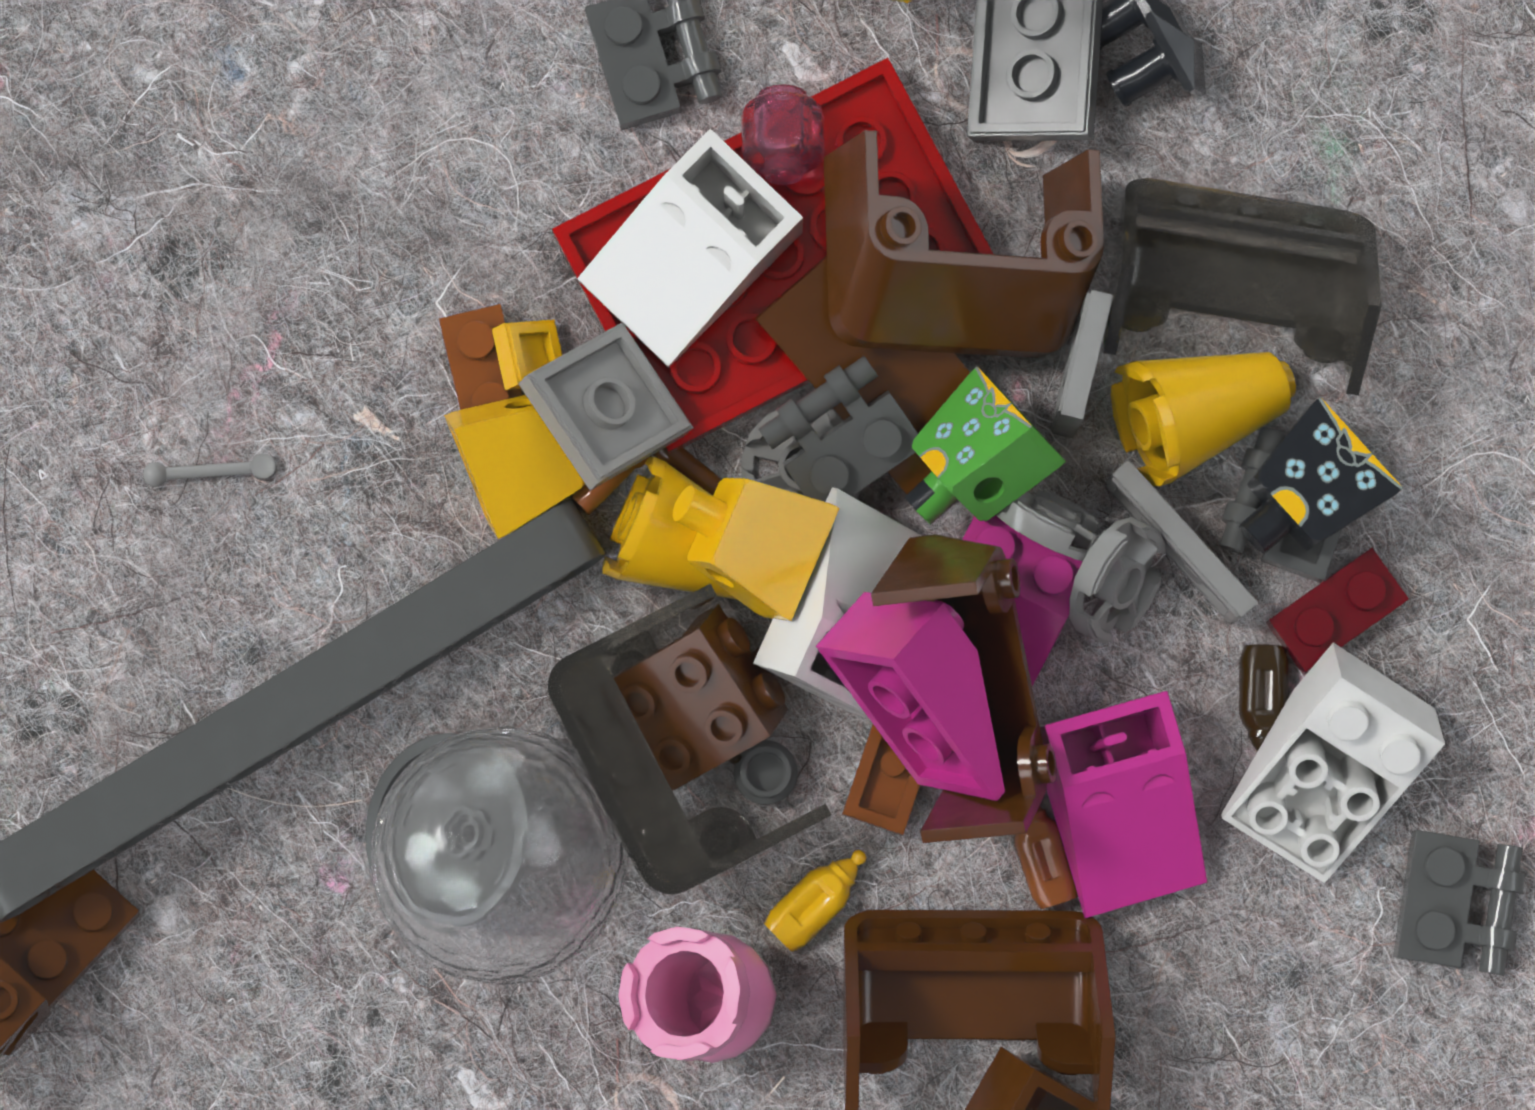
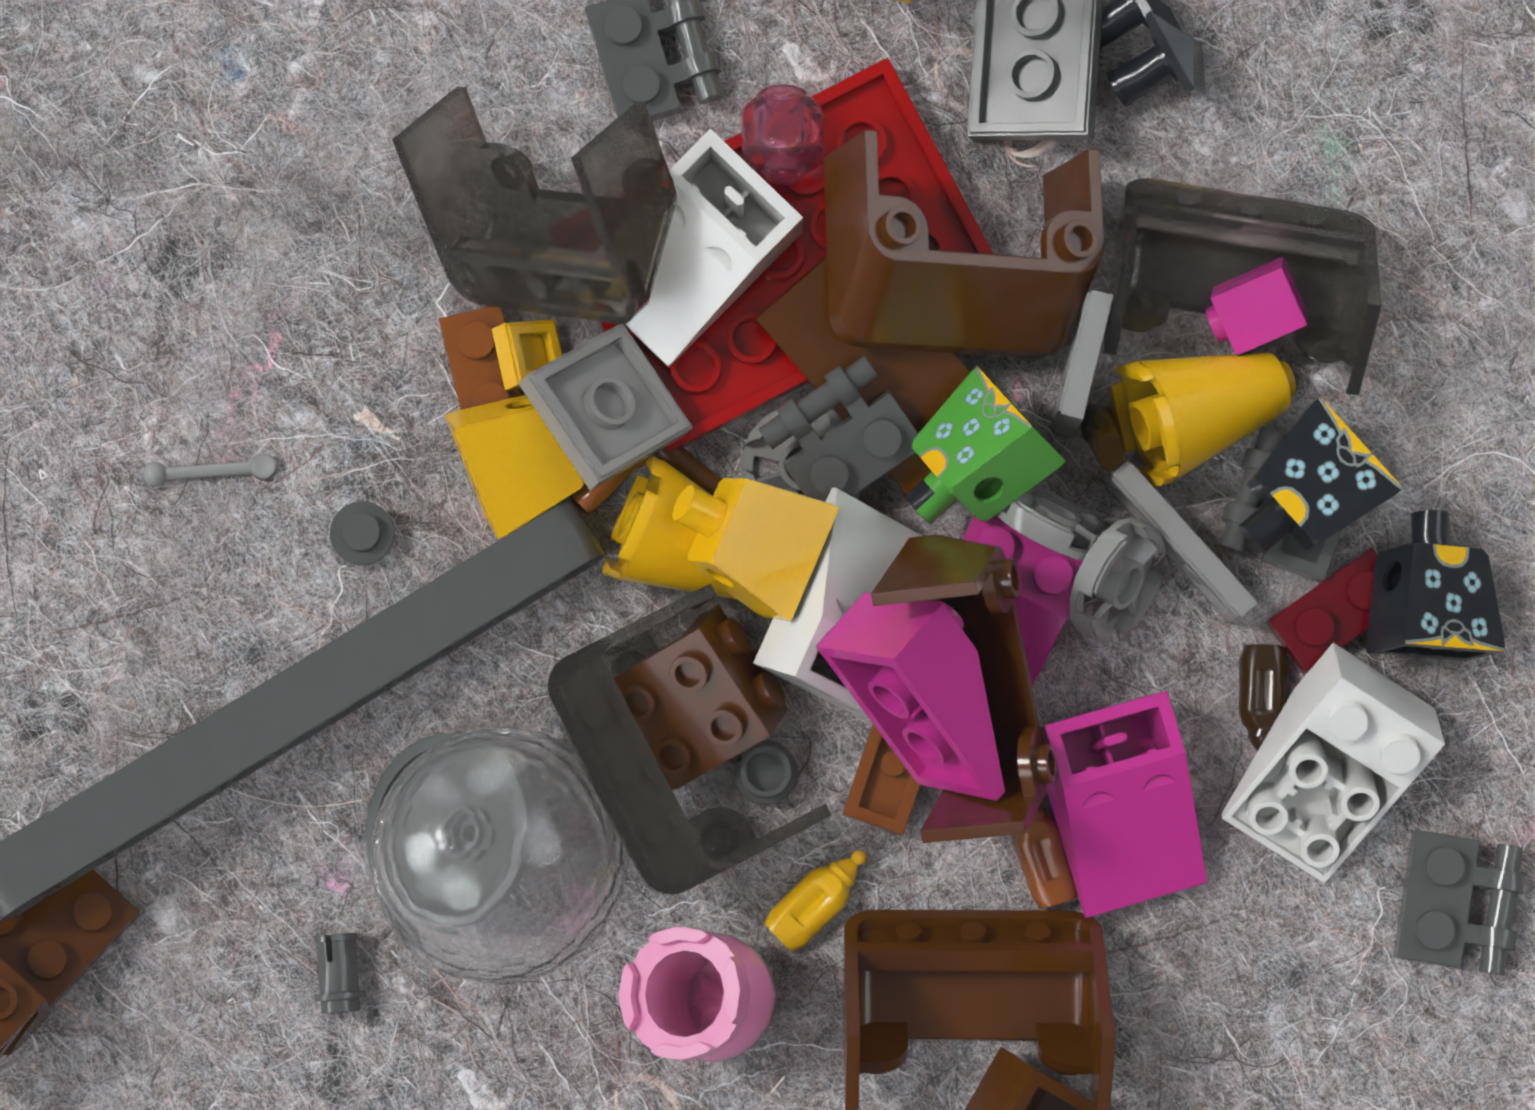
none -> dark grey pin [314,933,366,1014]
none -> dark grey plate [330,501,395,566]
none -> clear smoke windscreen [392,86,677,324]
none -> dark brown piece [1080,404,1124,471]
none -> dark pink brick [1205,257,1309,356]
none -> black torso [1366,510,1505,661]

